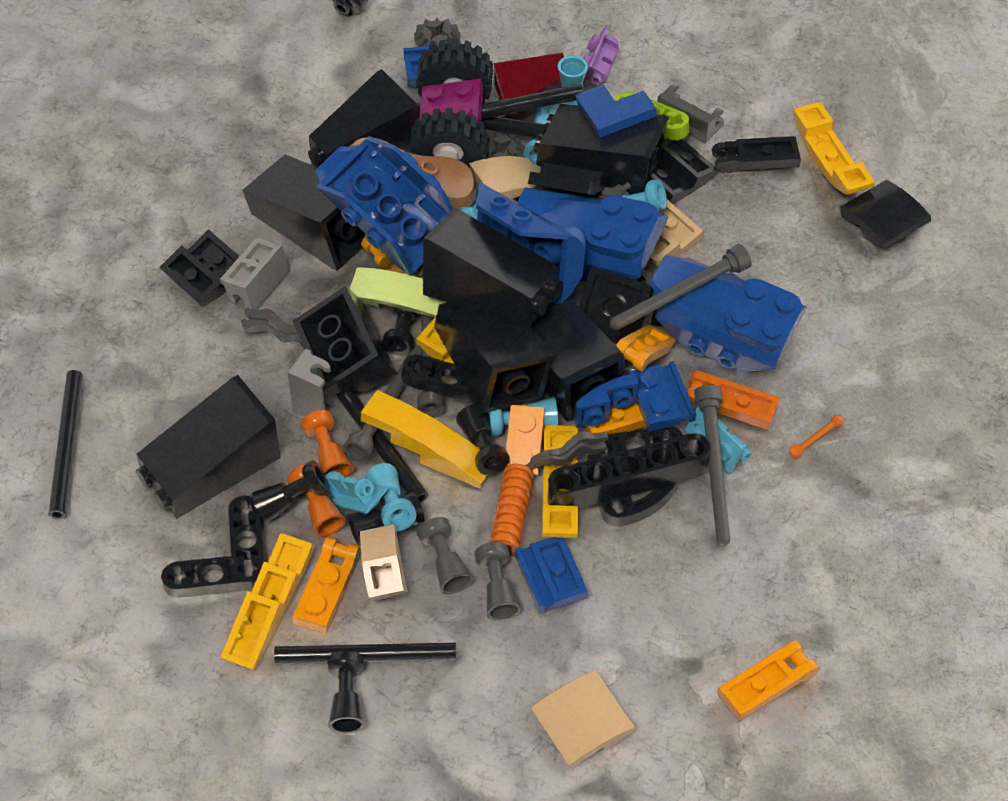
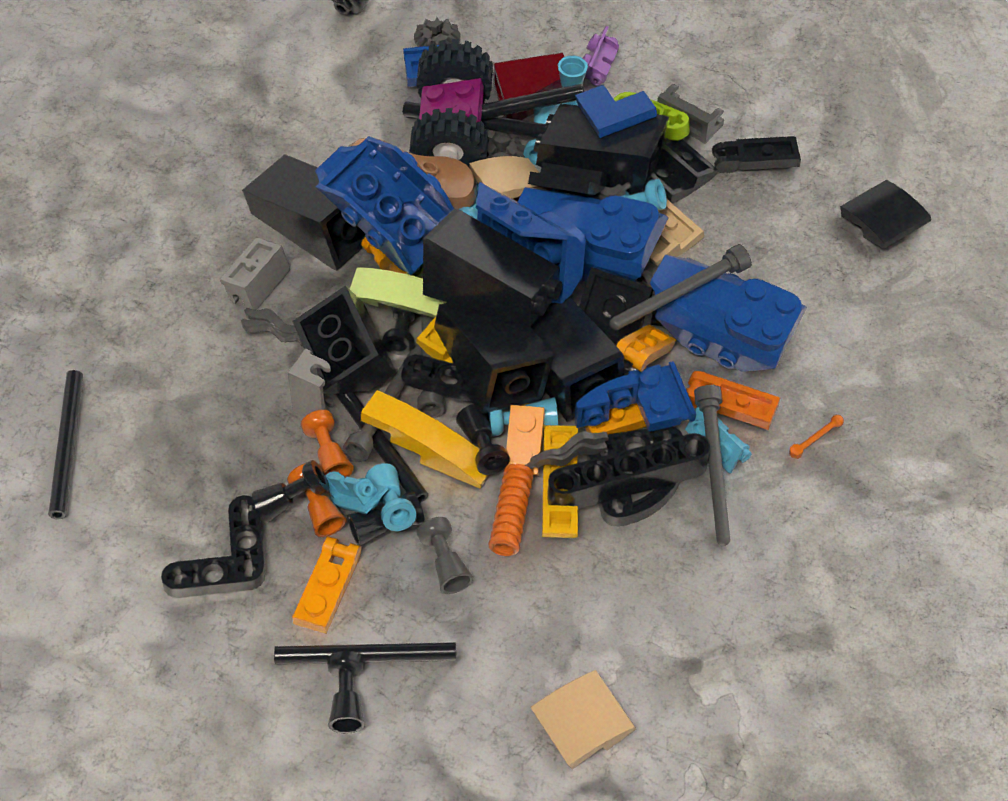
black slope [136,375,281,519] -> none
black slope [159,229,239,306] -> none
yellow slope [220,533,315,671] -> none
black slope [308,69,418,167] -> none
tan slope [360,524,408,601] -> none
dark grey piece [474,542,521,621] -> none
blue plate [515,537,588,614] -> none
light orange plate [717,640,820,721] -> none
yellow slope [793,101,875,195] -> none

